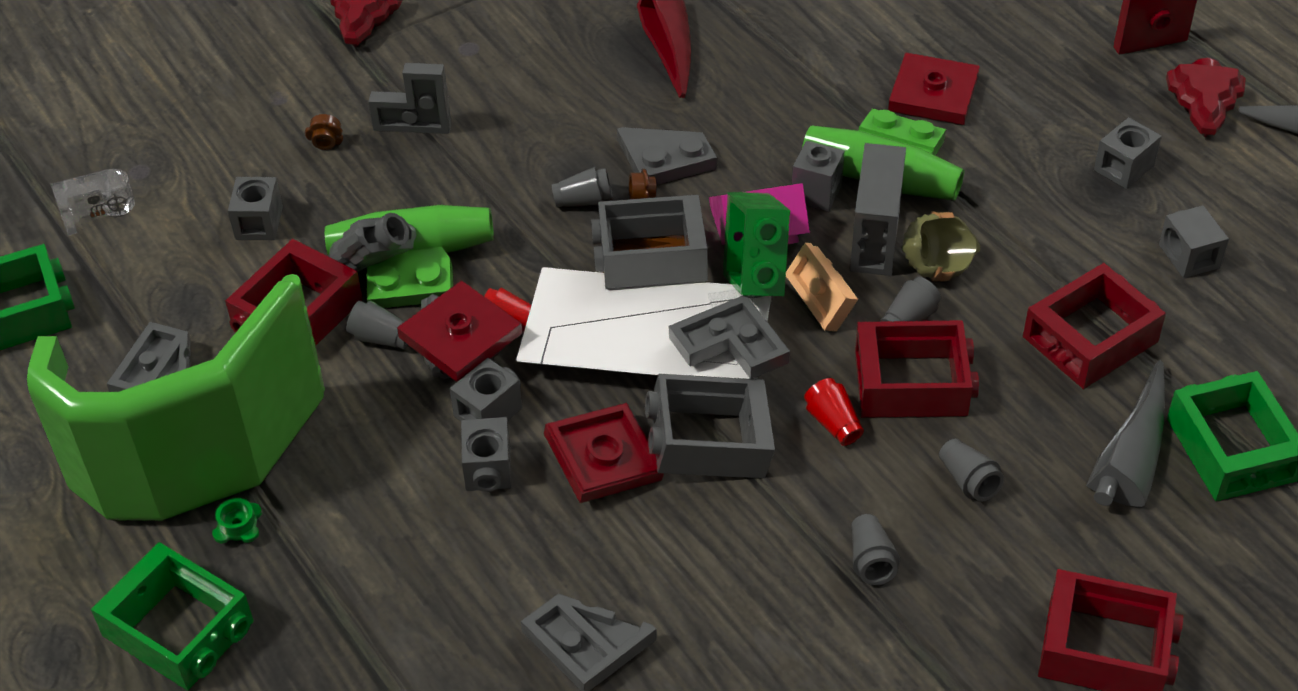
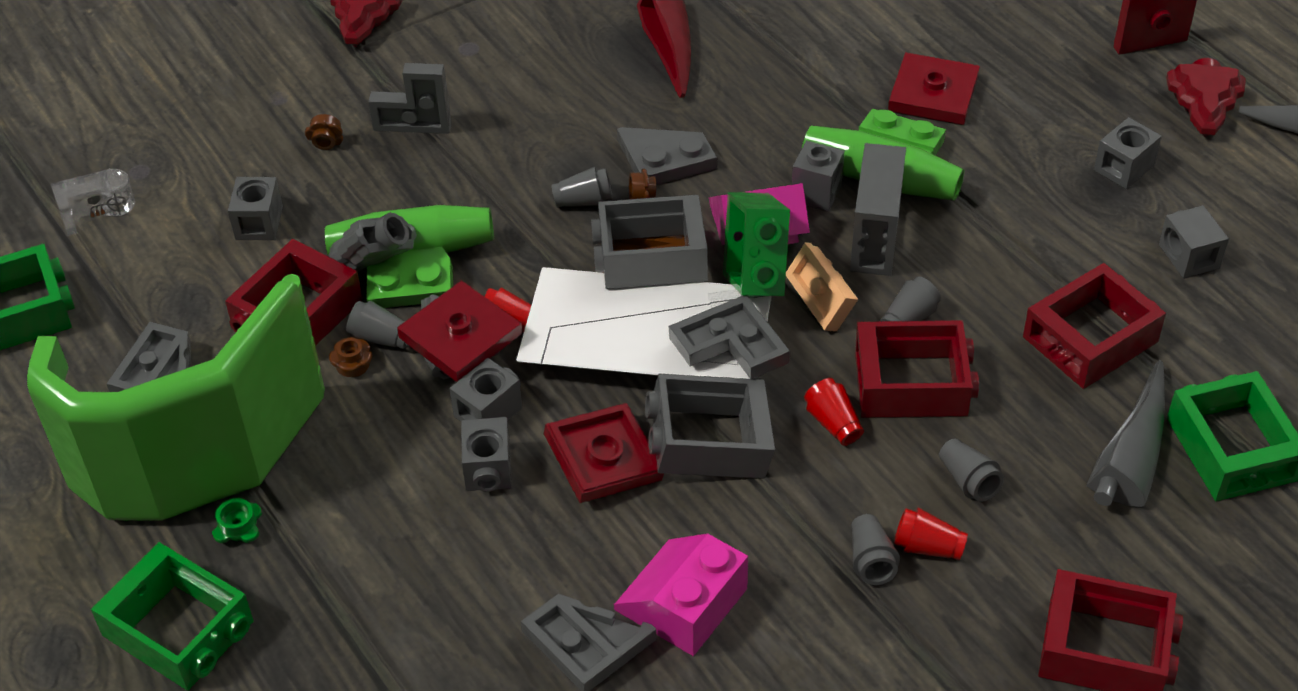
olive hair [902,211,980,282] -> none
none -> reddish brown plate [329,337,372,377]
none -> dark pink slope [614,534,748,657]
none -> red cone [894,507,968,560]

